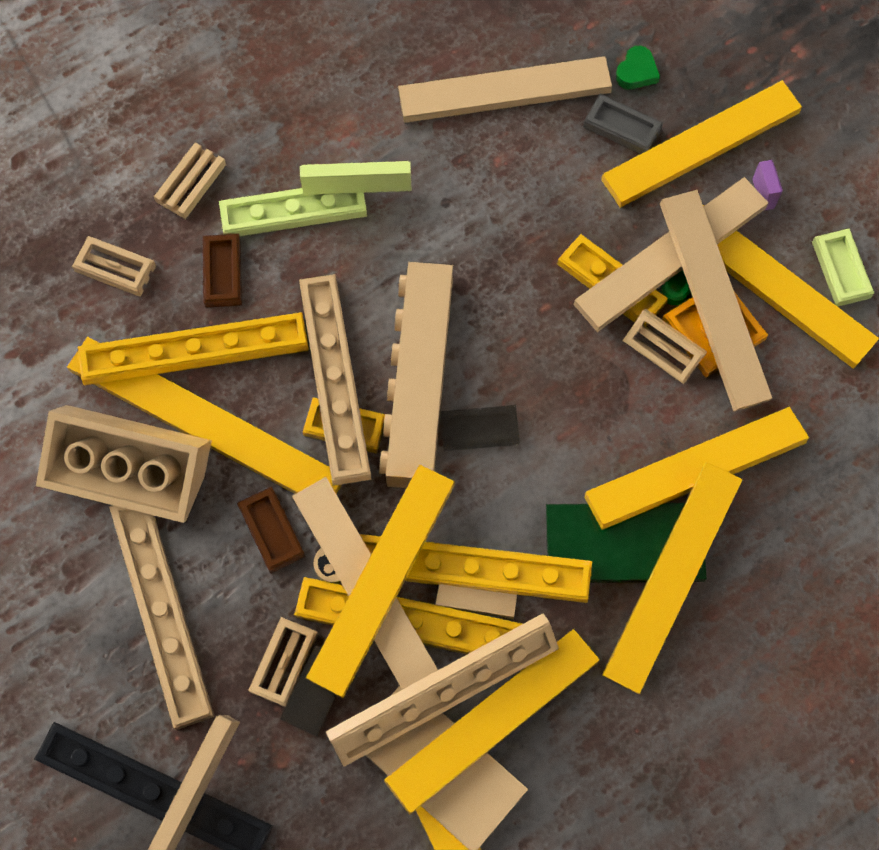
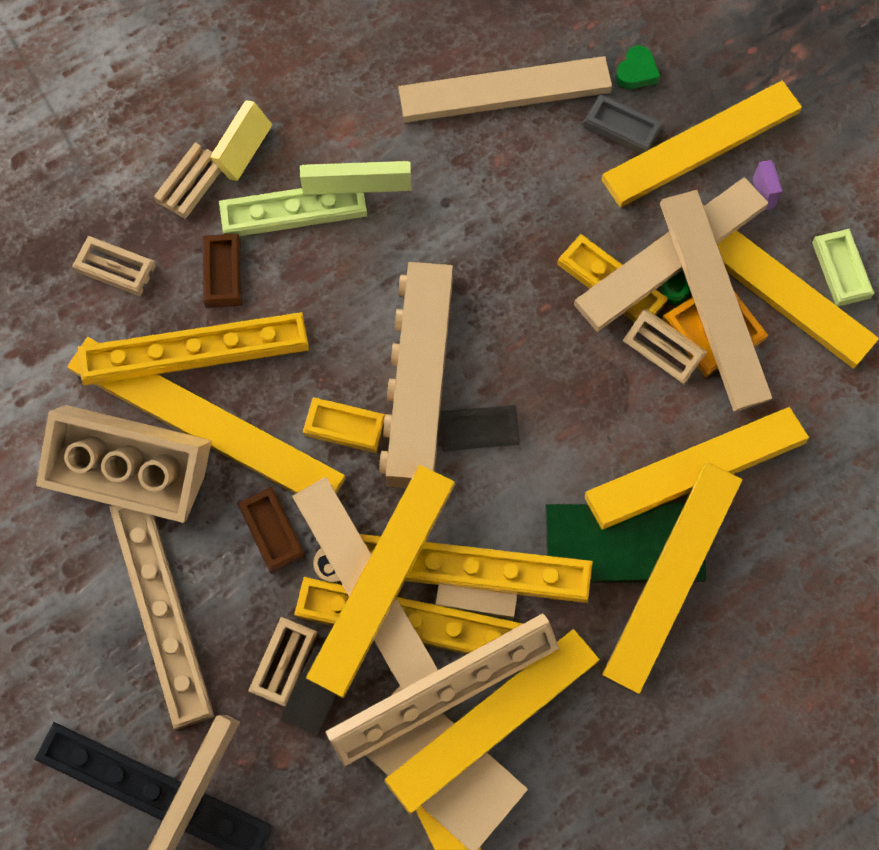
tan tile [299,274,371,486] -> none
none -> light yellow tile [210,101,272,181]

